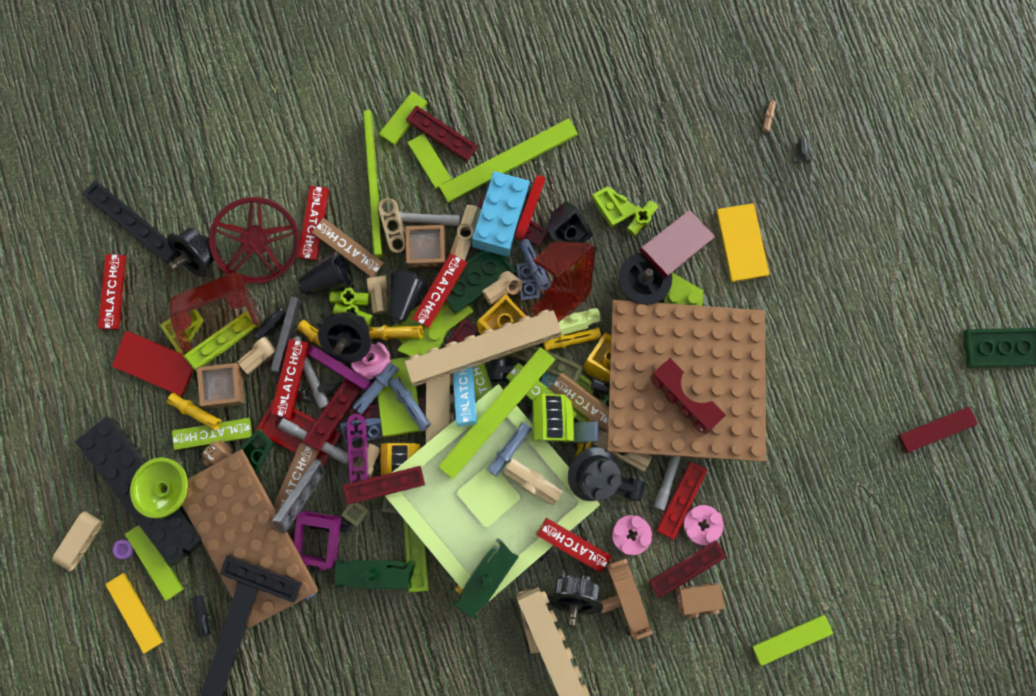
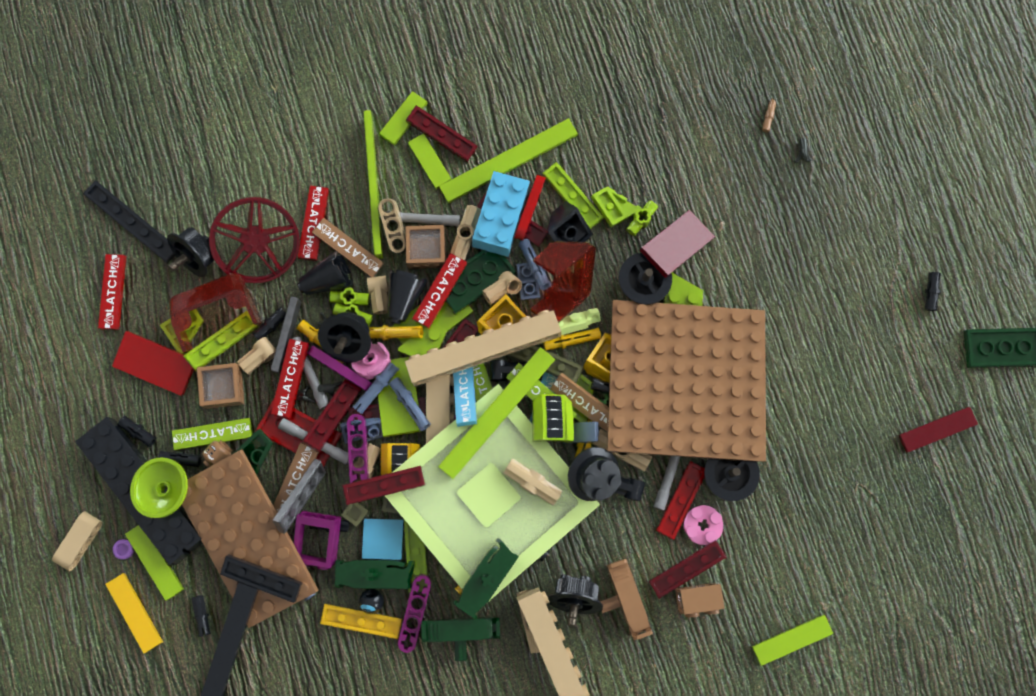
yellow pin [167,393,222,431] -> none
sand blue pin [487,422,532,477] -> none
red tile [536,517,611,573] -> none
bright pink plate [612,515,652,555] -> none
dark red arch [650,358,726,435] -> none
yellow tile [716,203,769,282] -> none
none -> black pin [117,416,157,447]
none -> black pin [158,451,201,467]
none -> yellow tile [320,604,403,639]
none -> black piece [359,589,384,614]
none -> medium azure tile [362,519,404,560]
none -> magenta beam [398,574,431,653]
none -> dark green piece [421,617,500,661]
none -> lime tile [542,162,604,230]
none -> black piece [704,458,760,501]
none -> black pin [925,272,941,311]

